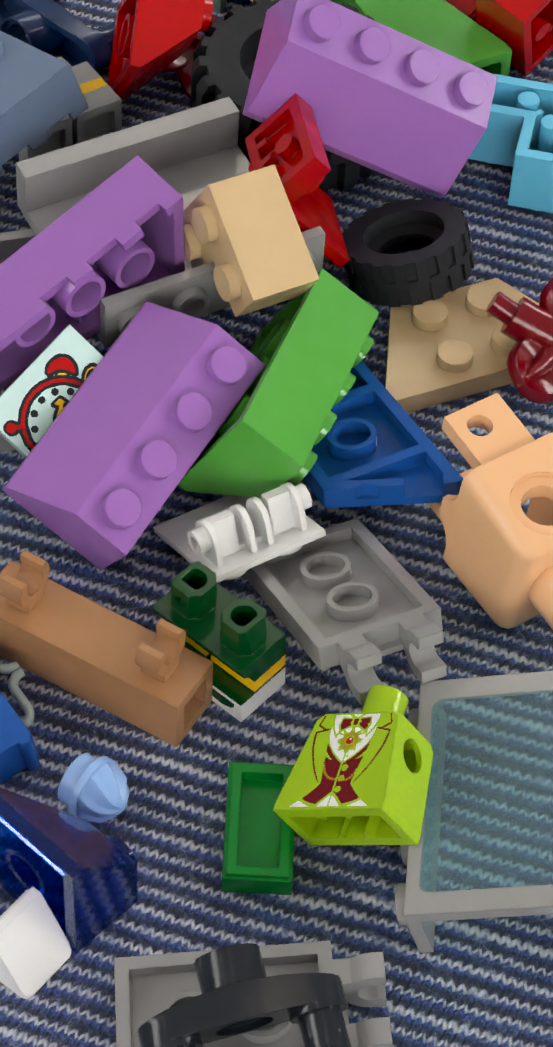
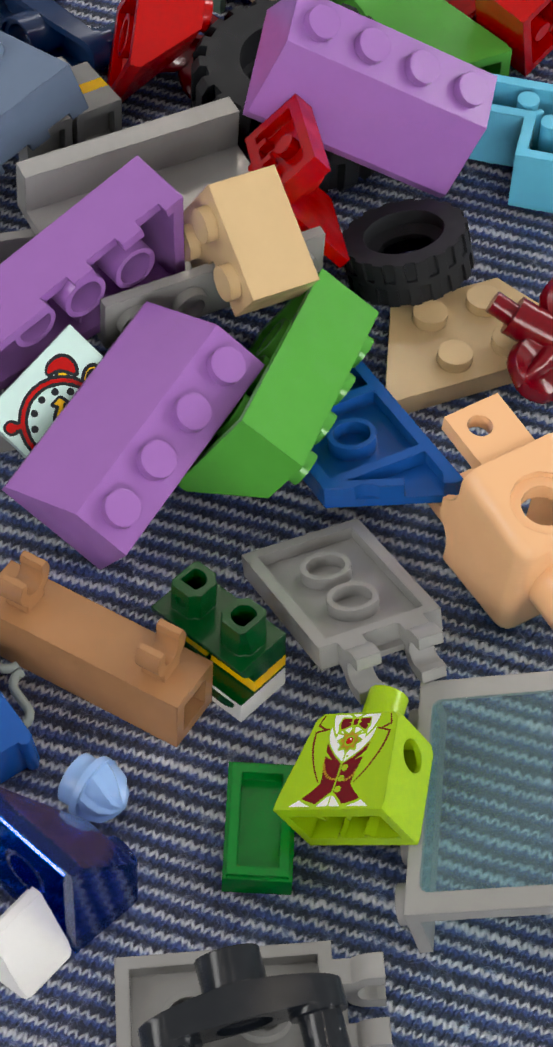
white hinge [153,482,326,583] -> none

